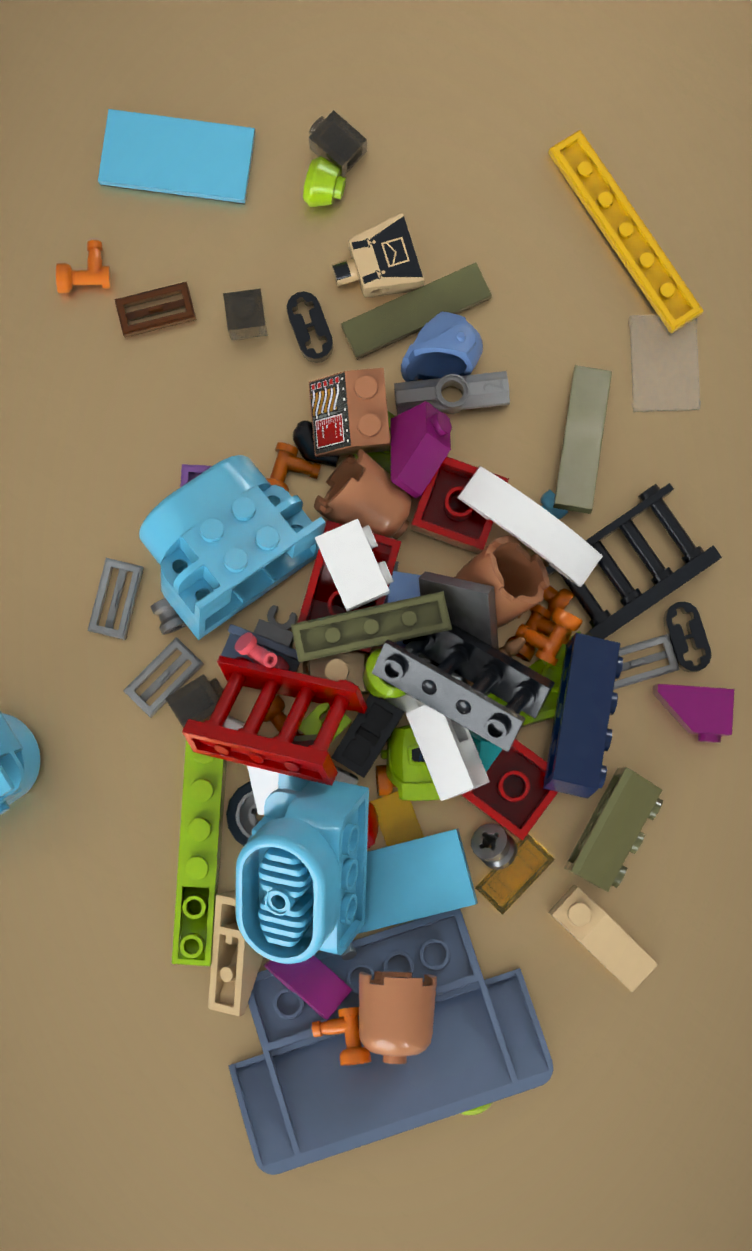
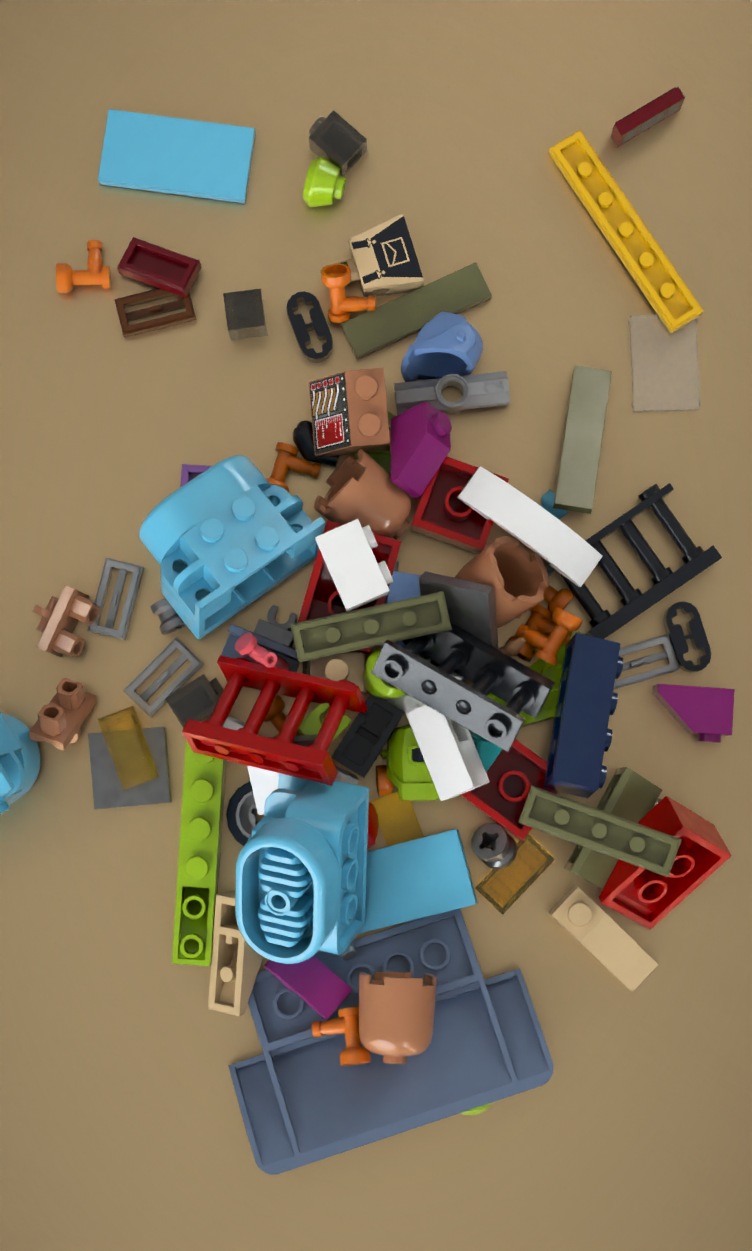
none -> nougat hips [29,678,97,751]
none -> nougat hips [33,585,100,658]
none -> flat silver tile [88,727,172,810]
none -> clear yellow tile [98,706,159,791]
none -> dark red tile [117,237,202,298]
none -> orange piece [321,264,376,323]
none -> olive tile [519,786,682,877]
none -> red slope [598,796,732,930]
none -> dark red tile [611,87,685,147]

